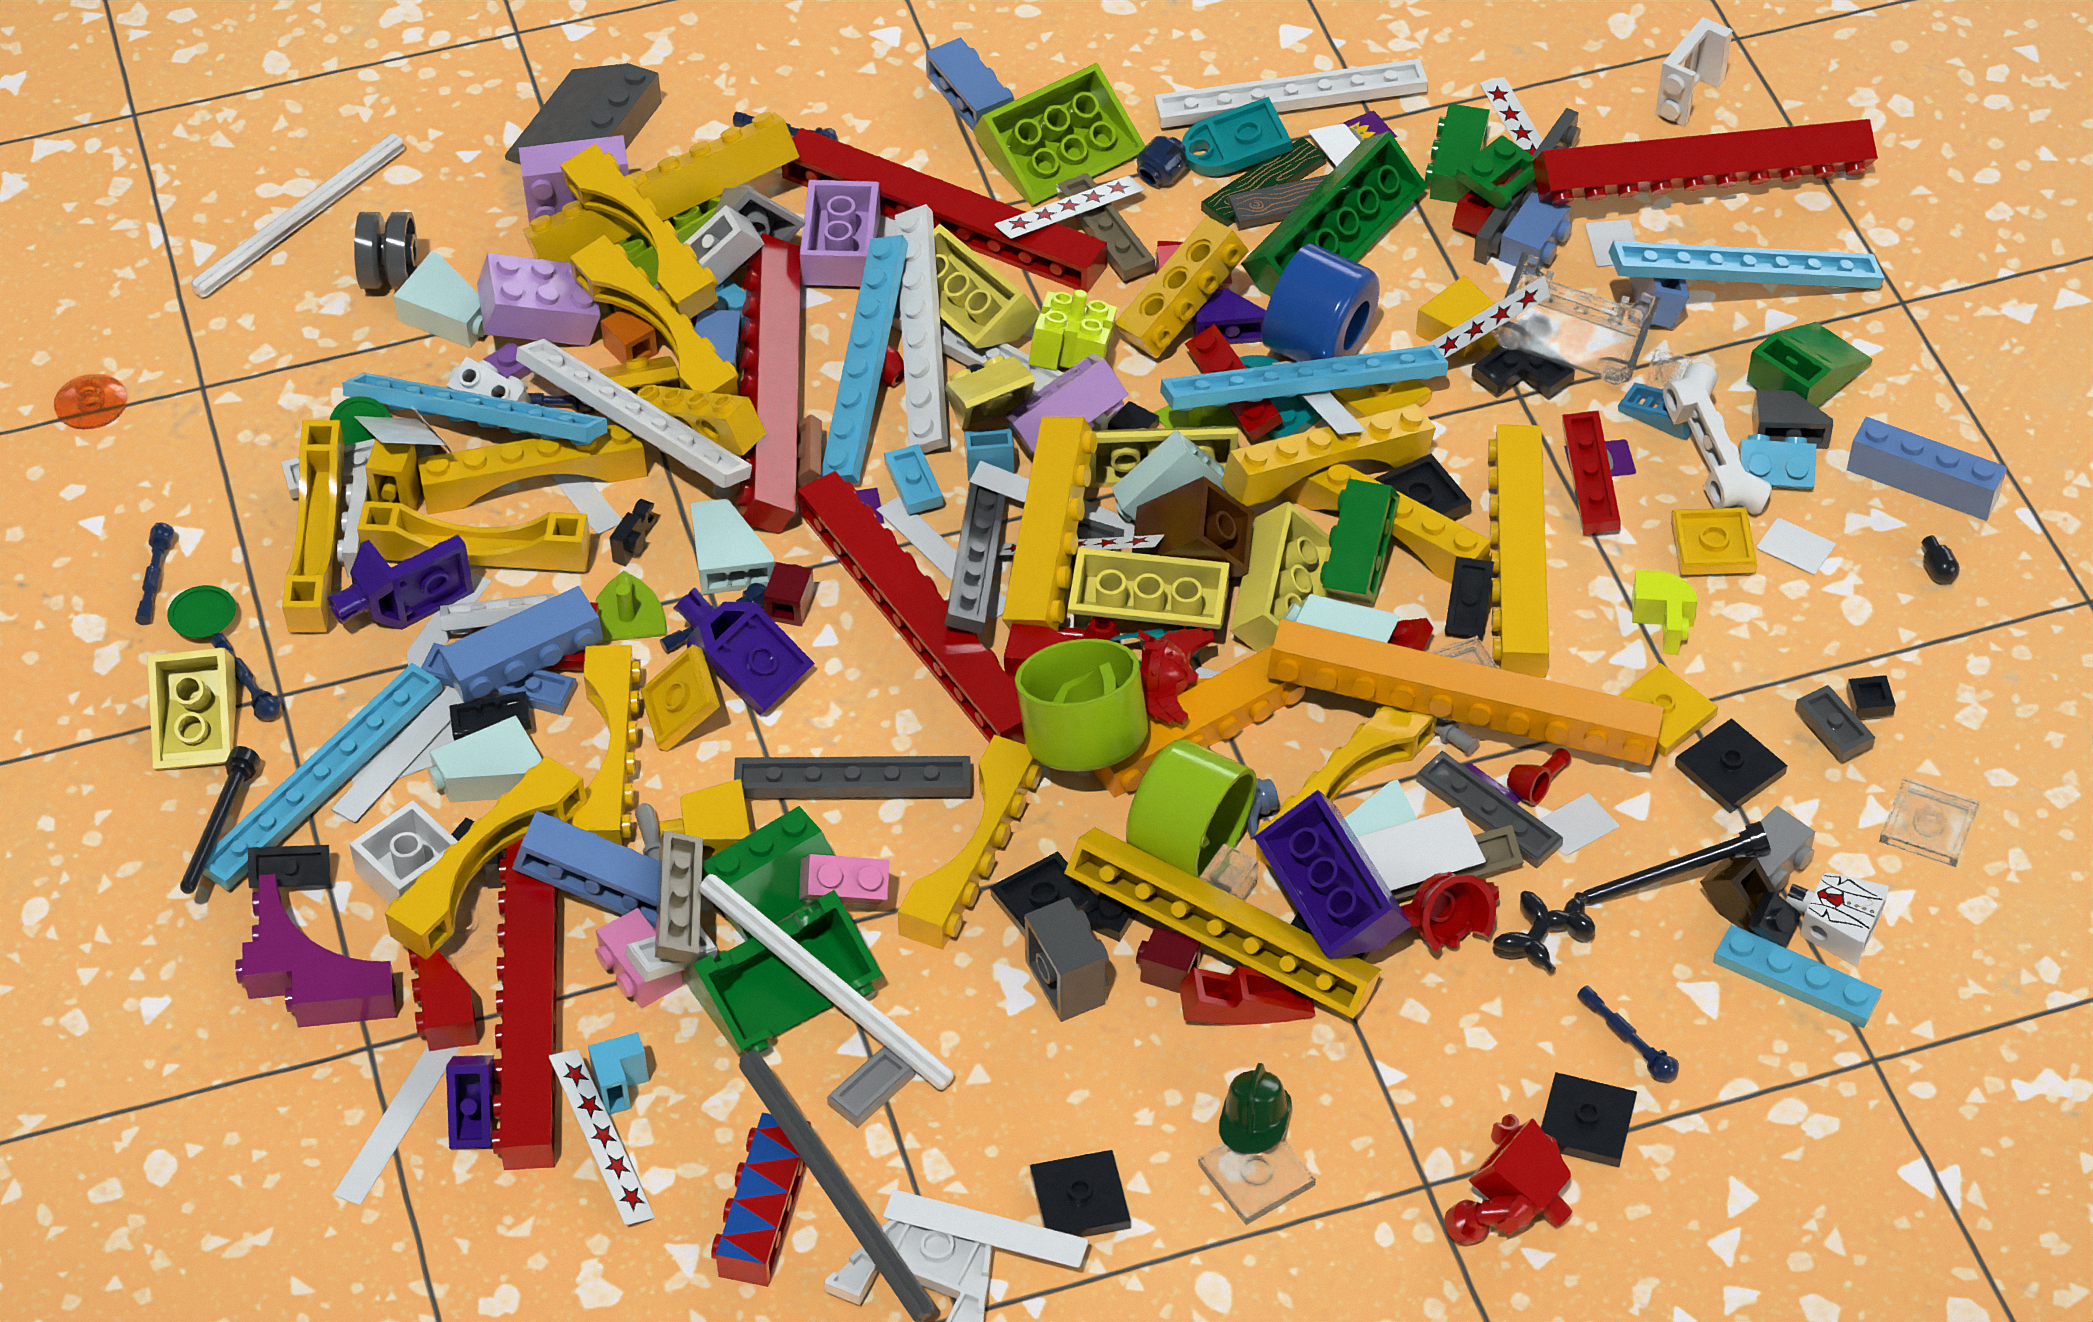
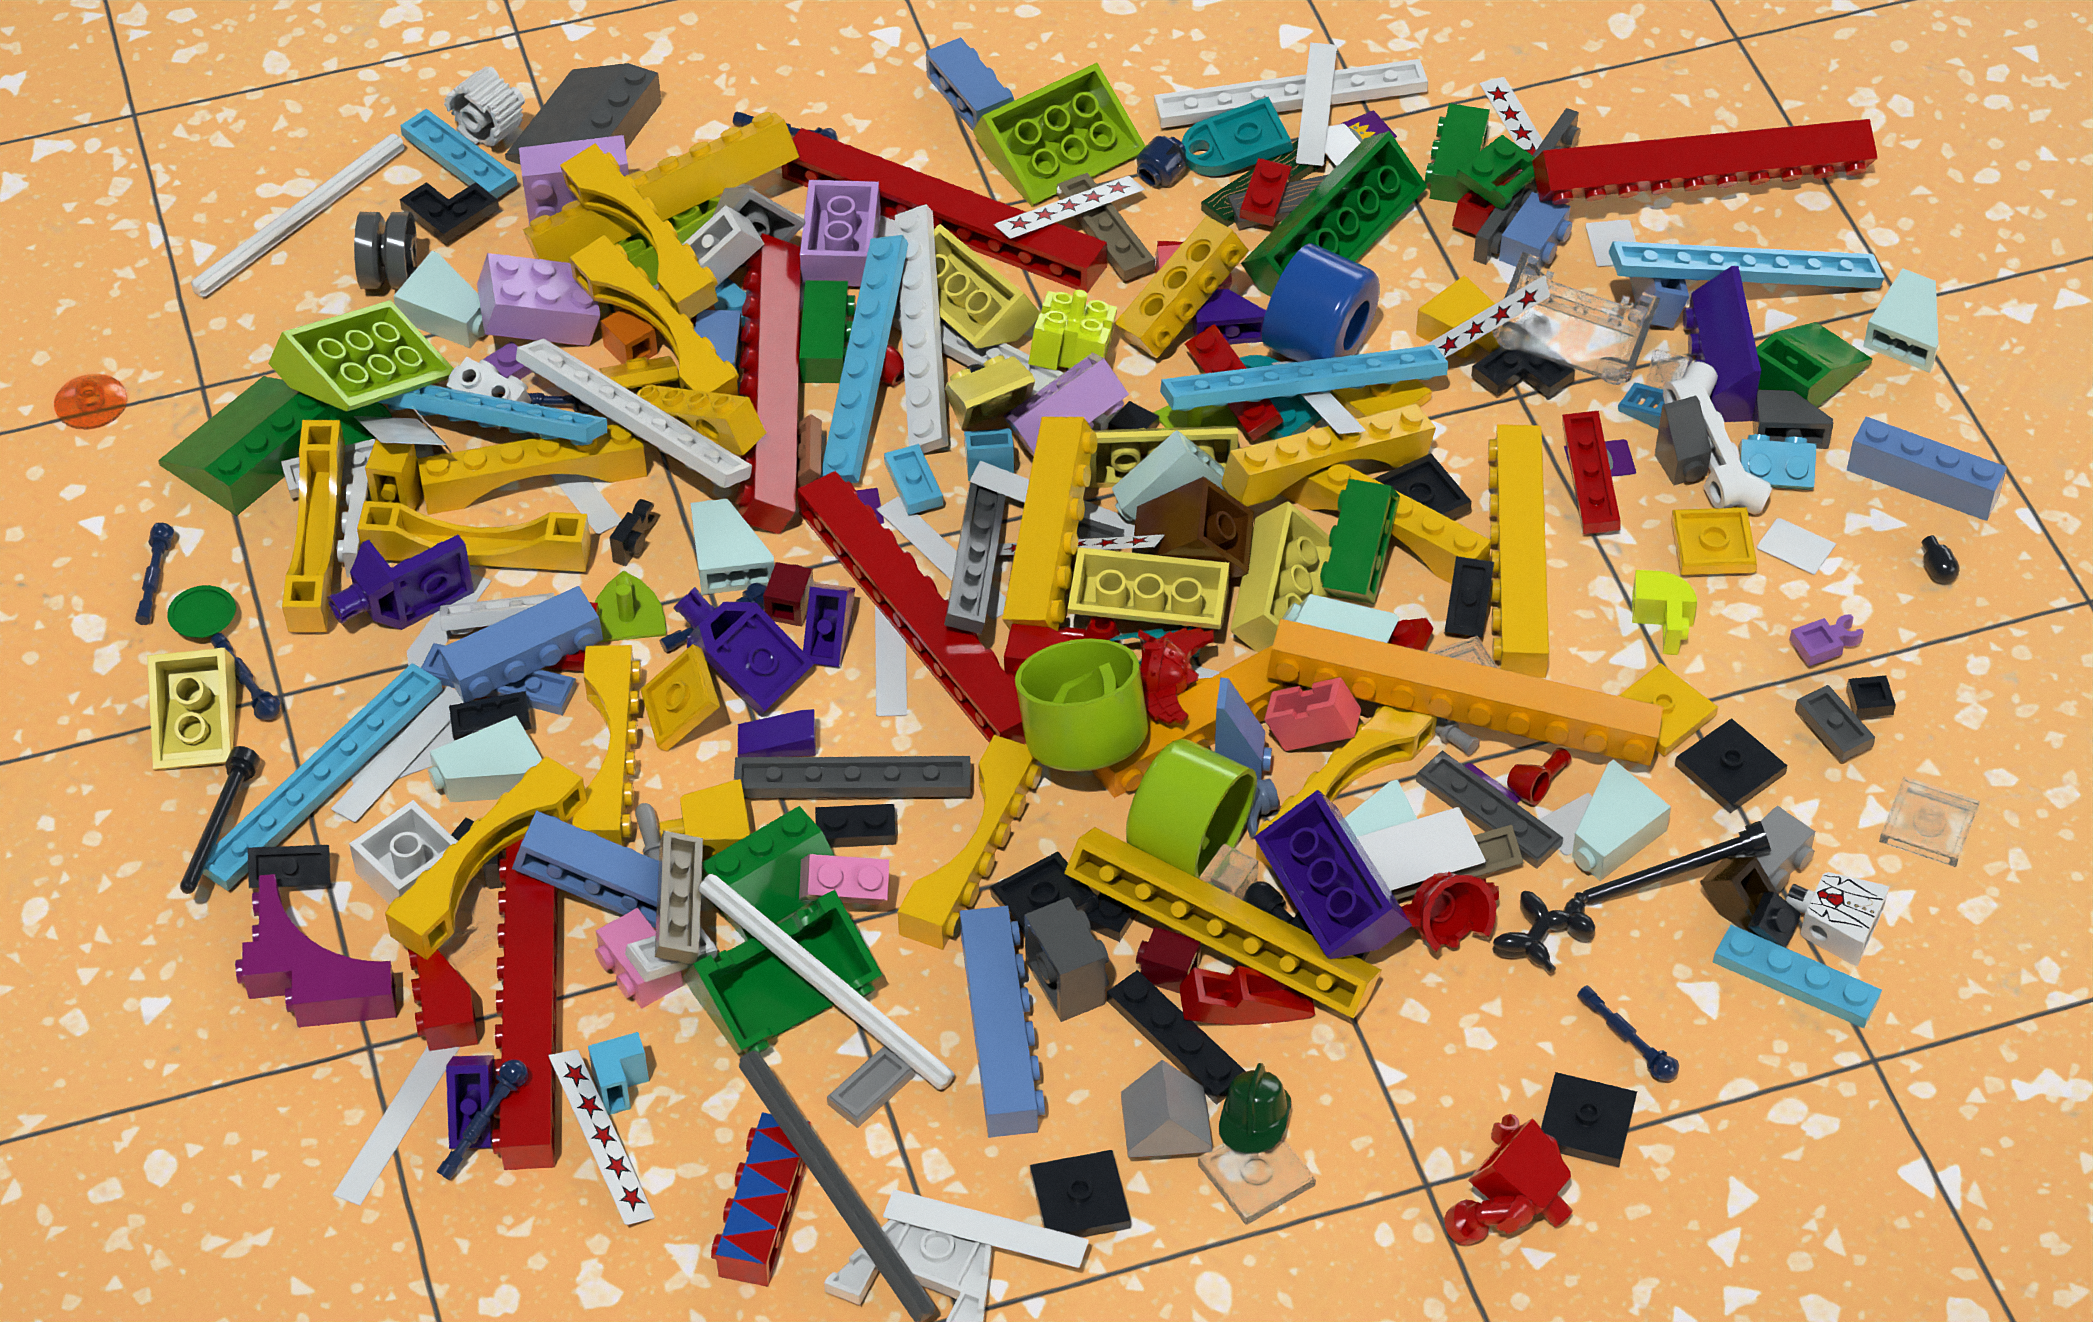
white window [1655,17,1733,127] -> none
none -> green slope [158,376,337,516]
none -> lime slope [268,300,454,411]
none -> black plate [399,182,499,244]
none -> medium azure plate [400,108,517,198]
none -> dark blue piece [436,1059,528,1180]
none -> white brick [444,67,525,147]
none -> dark purple slope [737,709,816,757]
none -> green brick [799,280,856,383]
none -> dark purple slope [803,583,855,667]
none -> black plate [815,804,896,848]
none -> white sticker [875,605,907,716]
none -> medium blue brick [960,906,1045,1138]
none -> black plate [1107,970,1246,1105]
none -> light grey slope [1121,1060,1212,1158]
none -> medium blue slope [1215,677,1272,779]
none -> red plate [1239,158,1292,226]
none -> black cylinder [1245,881,1294,924]
none -> coral brick [1264,677,1361,751]
none -> white sticker [1296,42,1337,166]
none -> light aqua slope [1572,759,1671,881]
none -> dark grey slope [1654,395,1711,486]
none -> dark purple slope [1683,266,1761,422]
none -> medium lavender plate [1789,614,1864,666]
none -> light aqua slope [1863,268,1939,373]

